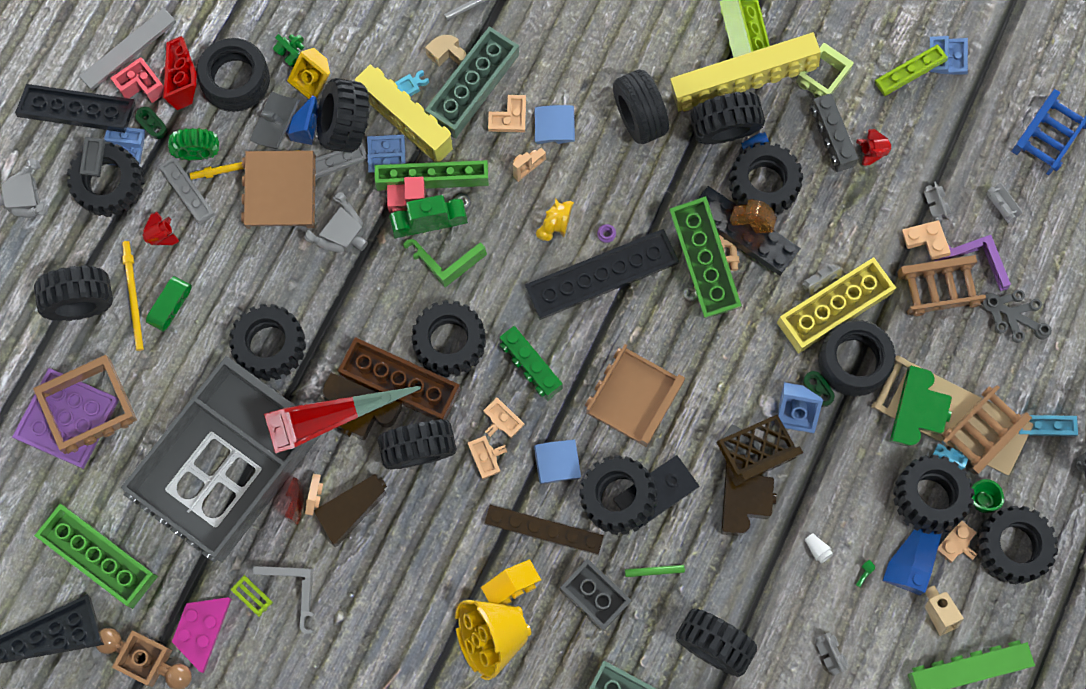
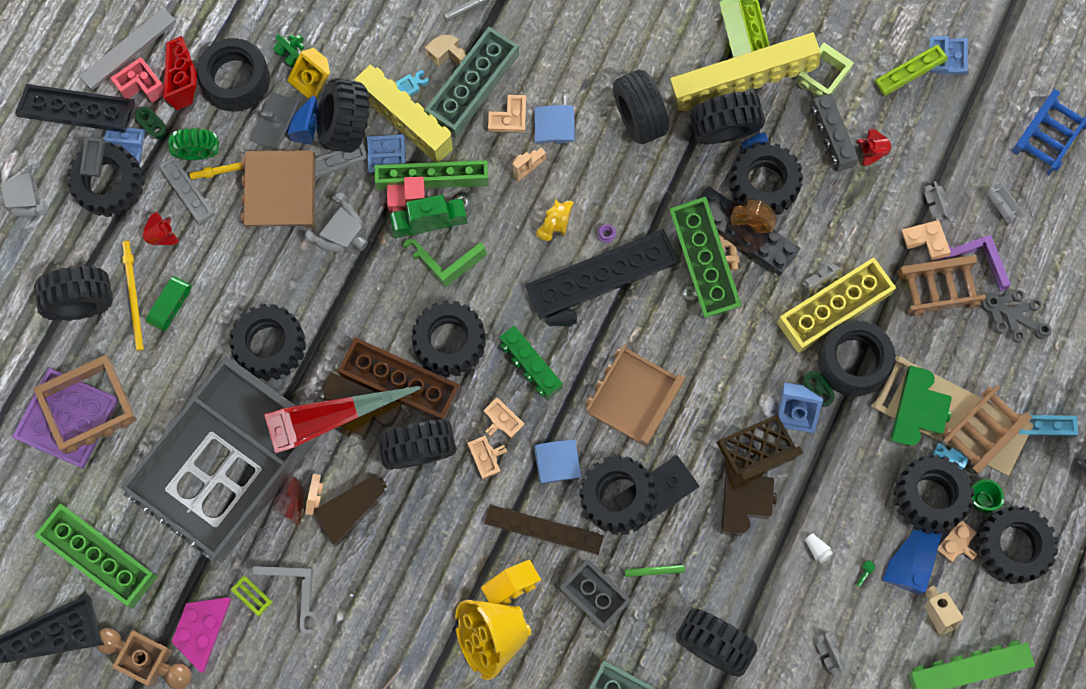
none -> black cone [549,308,577,327]

